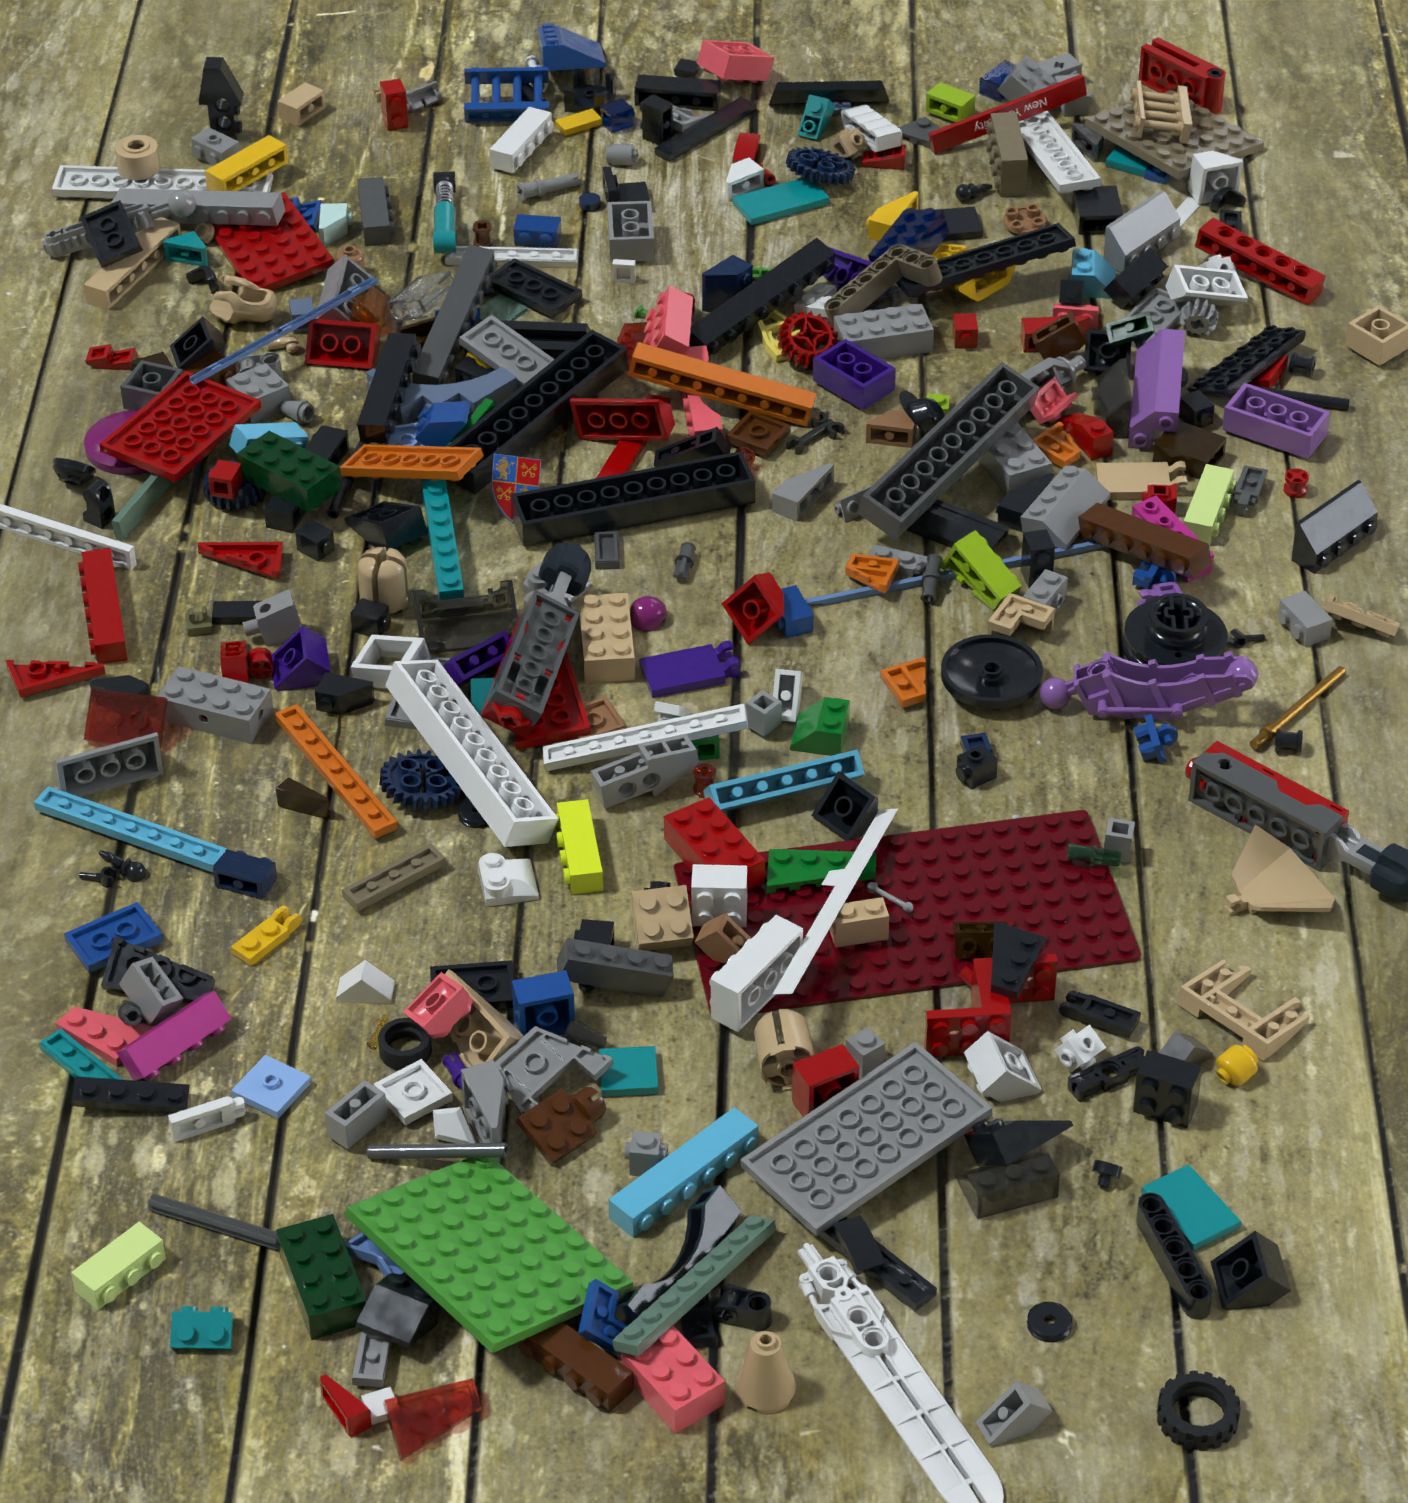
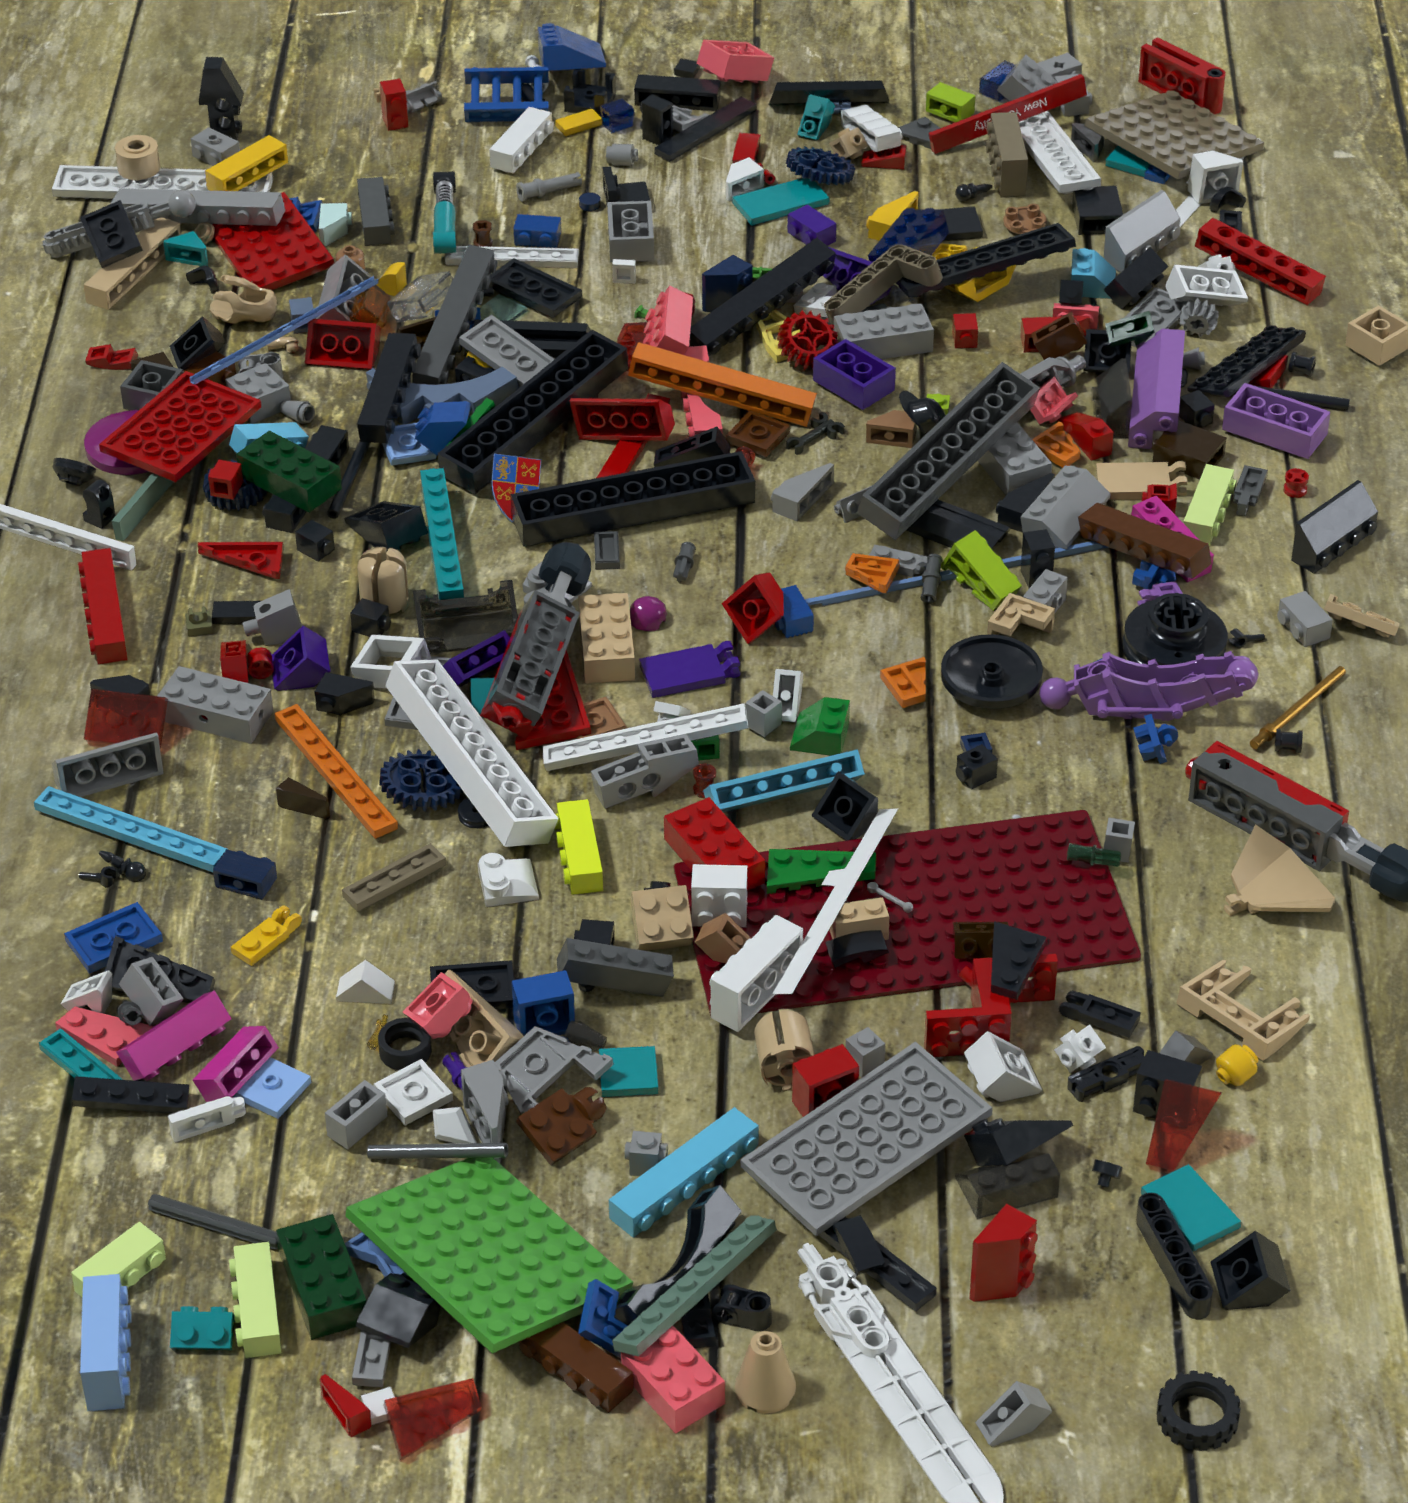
red wing [6,660,106,697] -> none
tan brick [278,82,326,127] -> none
orange plate [340,444,483,482] -> none
black piece [1027,1302,1072,1342] -> none
tan fence [1130,80,1192,144] -> none
none -> white slope [61,970,112,1014]
none -> light blue brick [80,1274,132,1411]
none -> dark pink brick [193,1026,279,1102]
none -> yellowish green brick [229,1242,282,1358]
none -> yellow brick [377,262,407,297]
none -> dark purple brick [787,204,837,246]
none -> black slope [825,930,889,968]
none -> red slope [969,1204,1038,1302]
none -> clear red wing [1146,1079,1223,1171]
none -> light grey cone [1182,347,1205,370]

